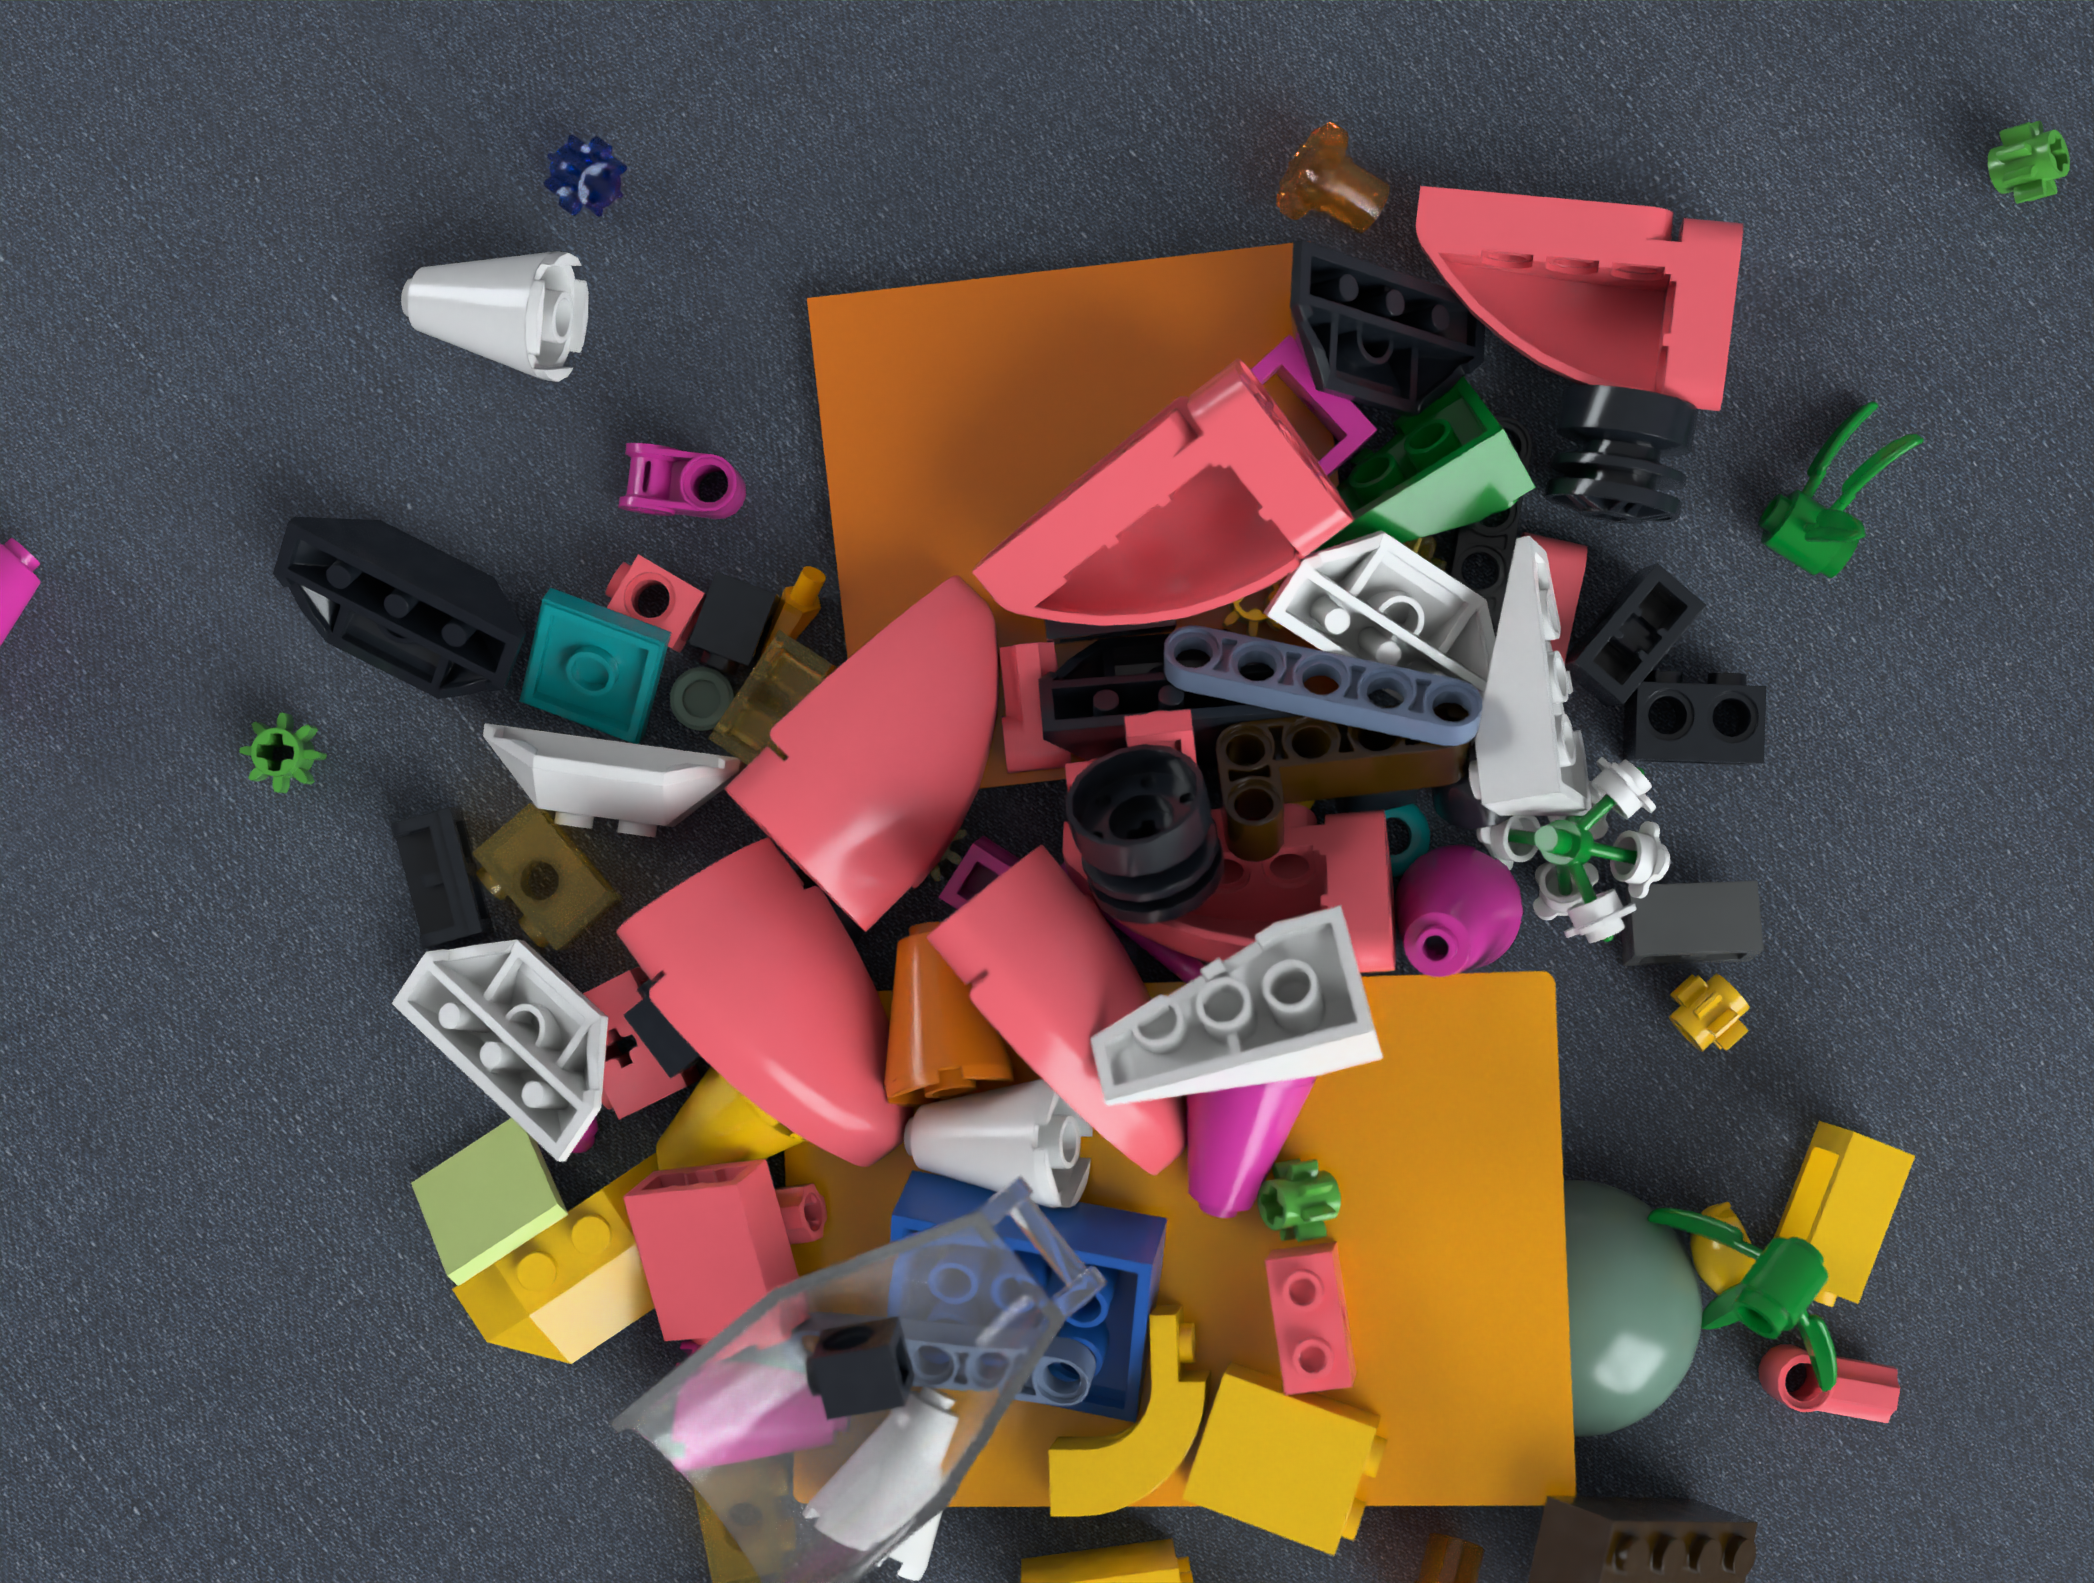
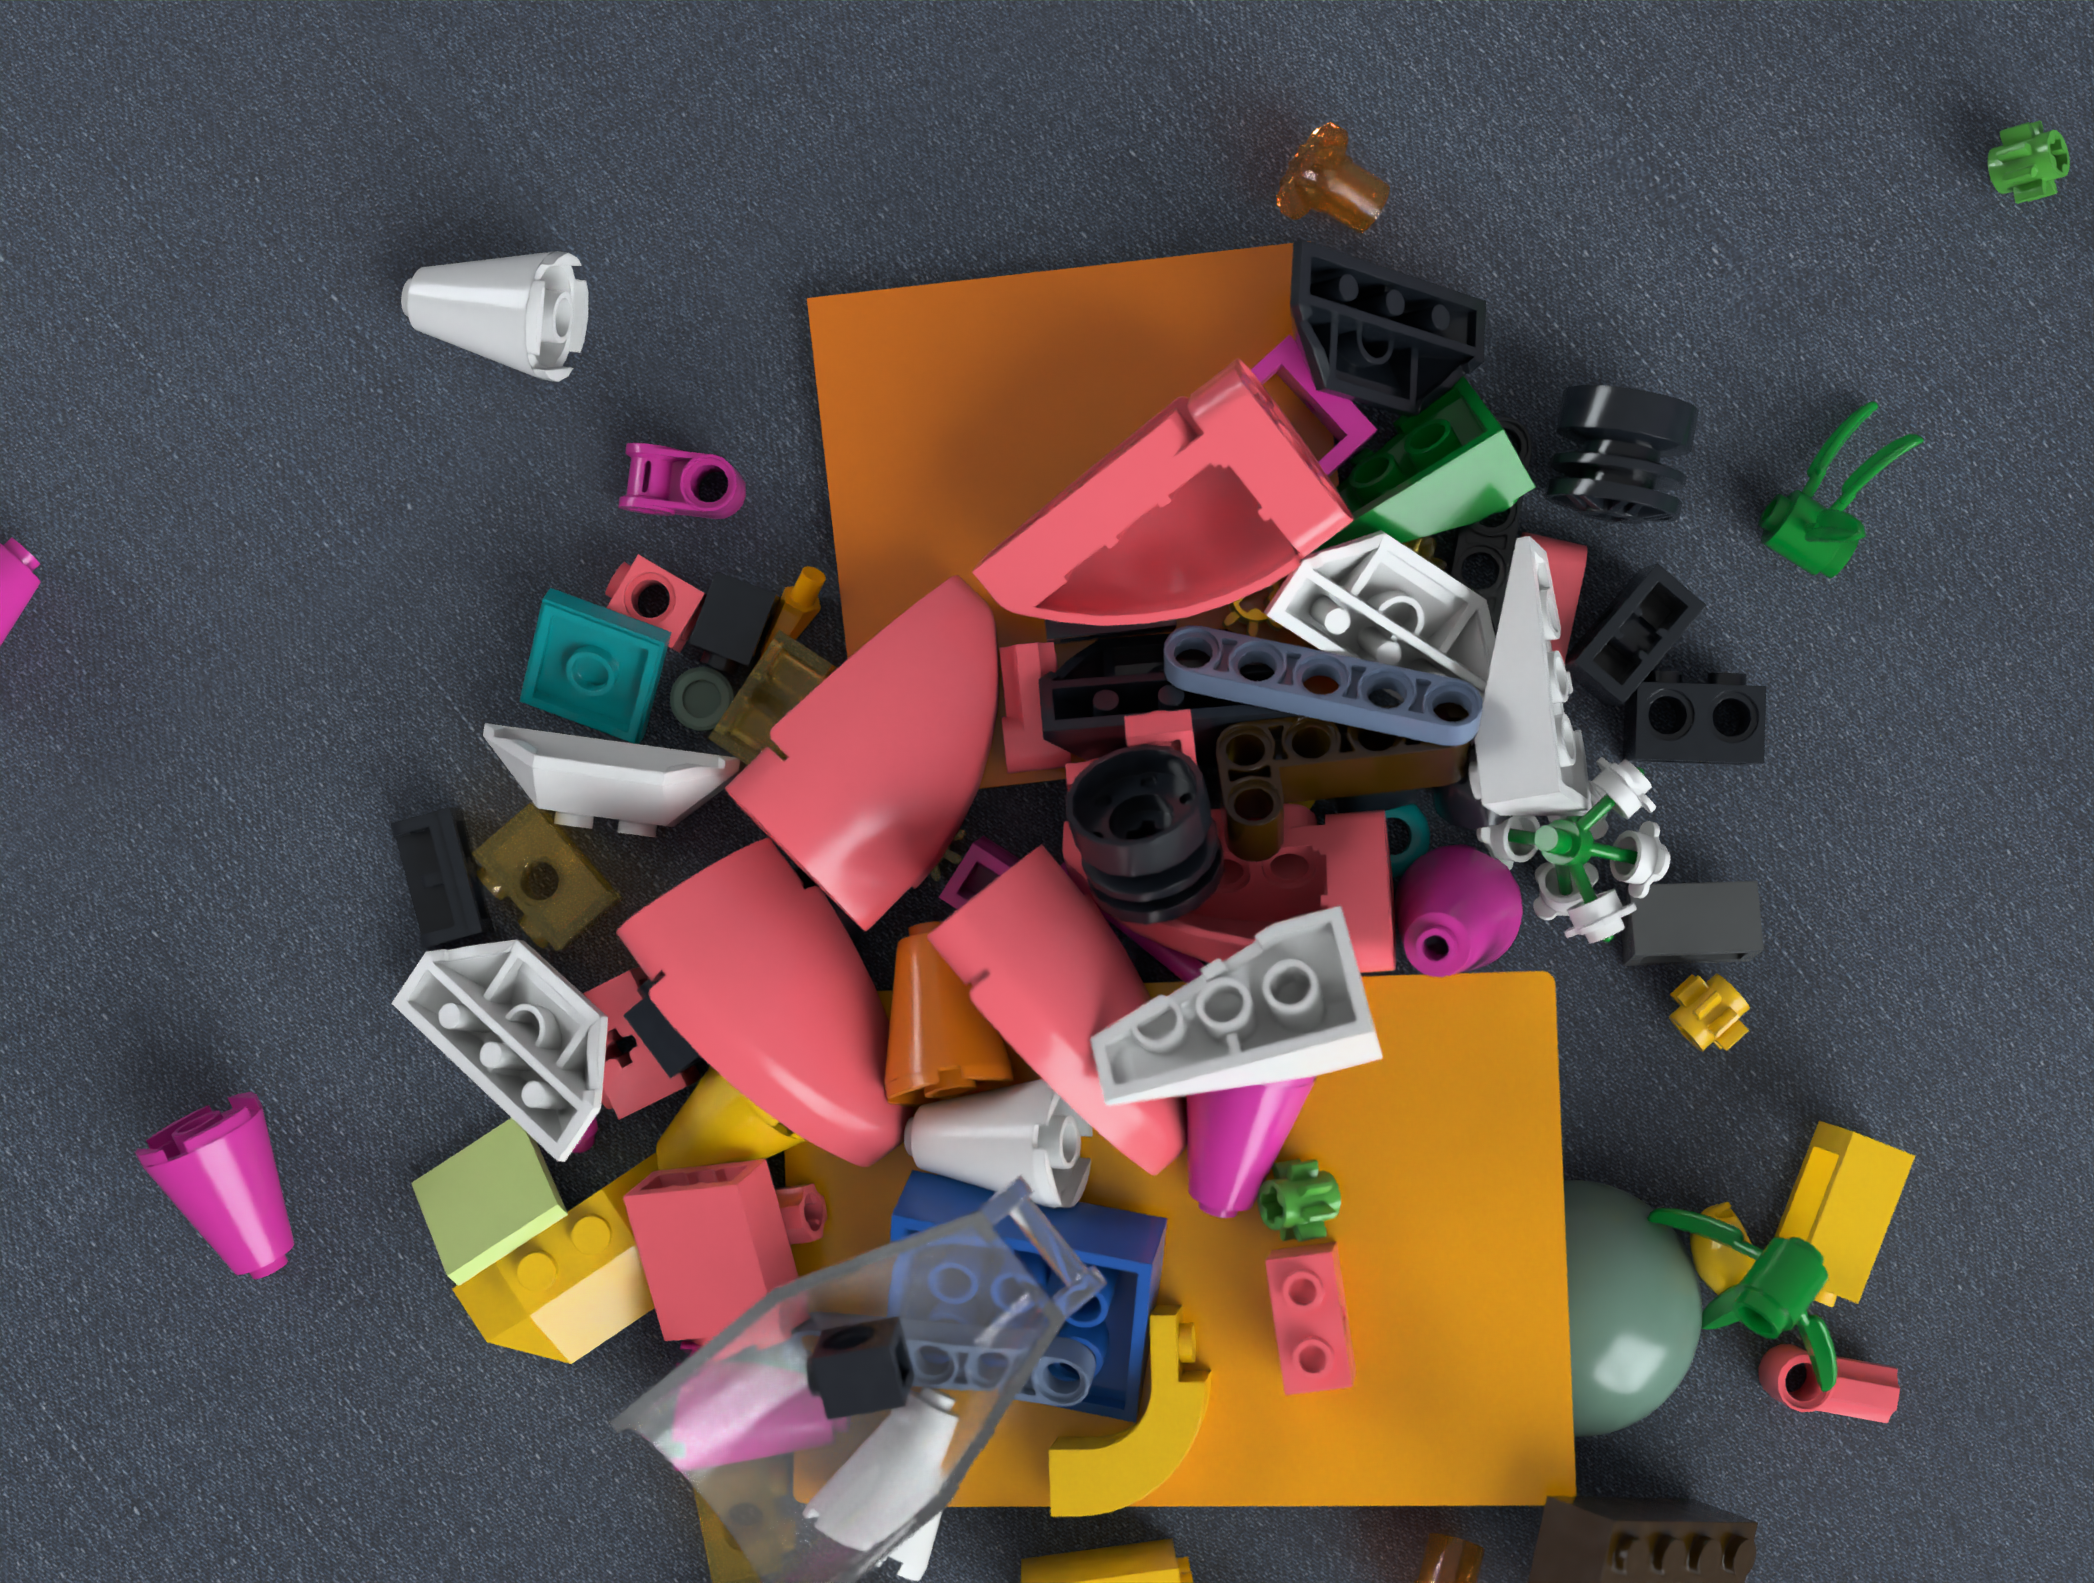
bright green gear [239,713,327,793] -> none
black wedge [273,517,526,699] -> none
clear blue gear [543,134,627,217] -> none
yellow brick [1182,1362,1388,1556] -> none
coral panel [1416,186,1743,411] -> none
none -> dark pink cone [135,1092,294,1279]

